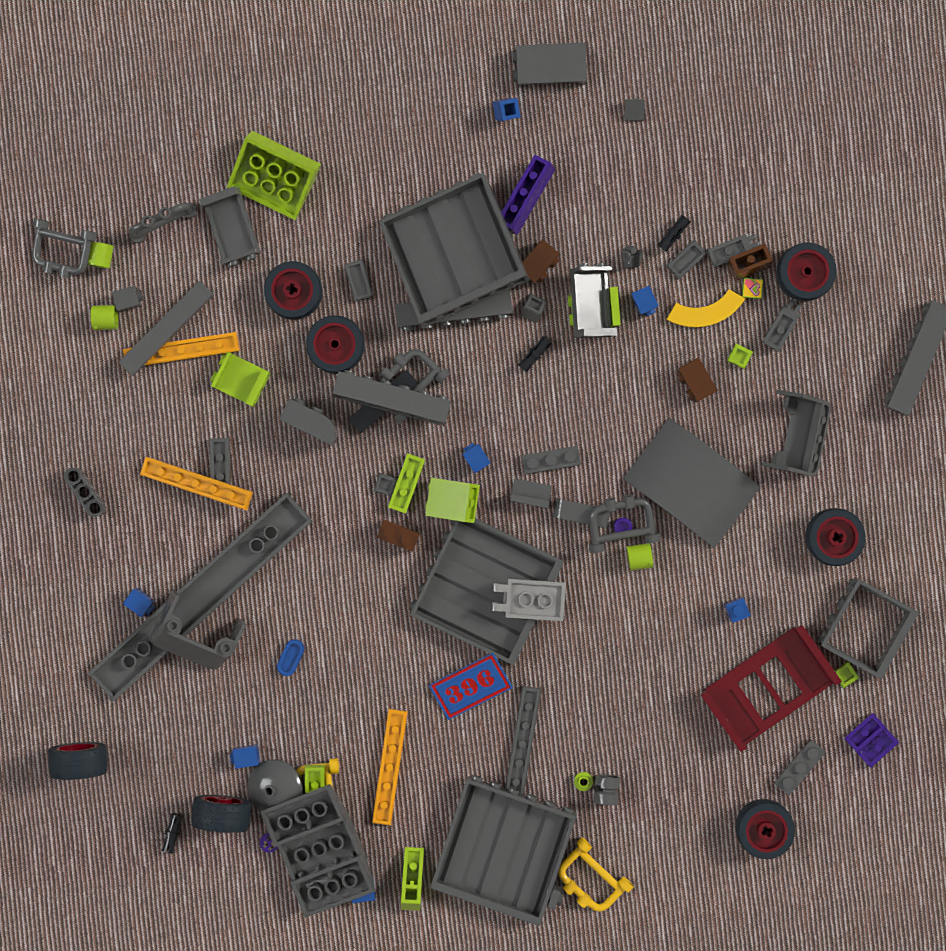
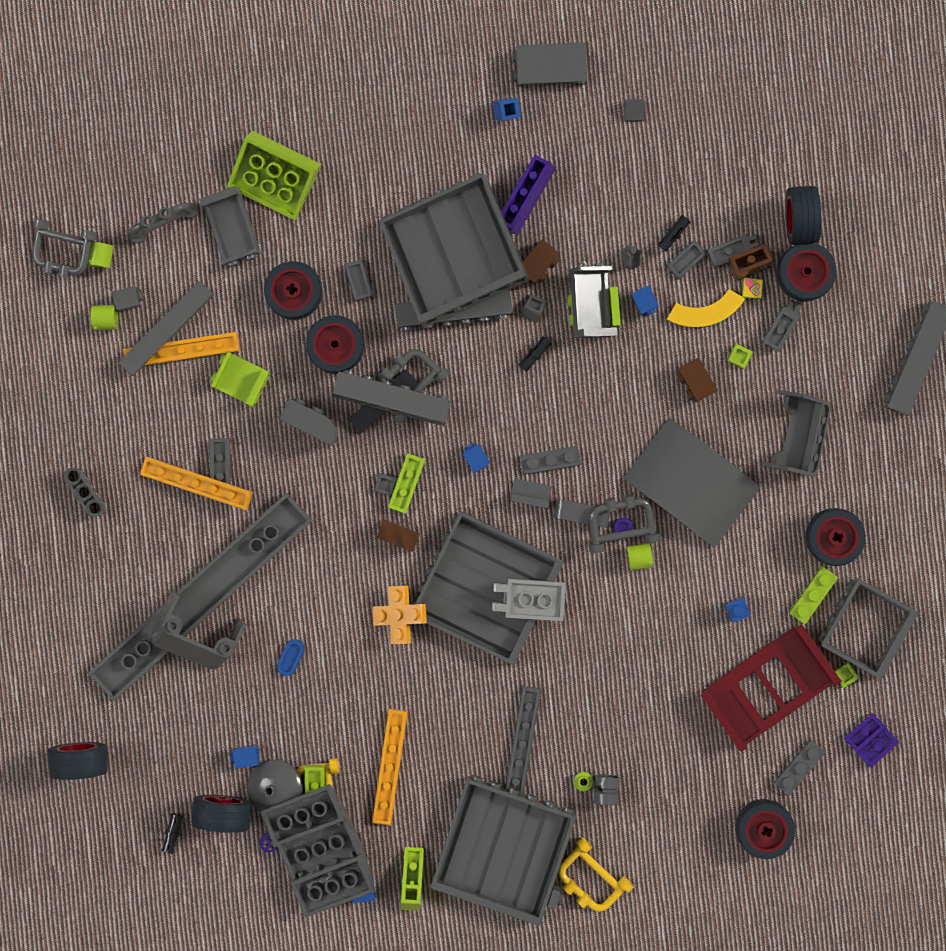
blue brick [123,588,155,618] -> none
lime panel [425,478,480,523] -> none
sticker [428,653,513,720] -> none
none -> light orange plate [373,586,427,644]
none -> black wheel [785,186,822,245]
none -> lime plate [789,566,838,624]

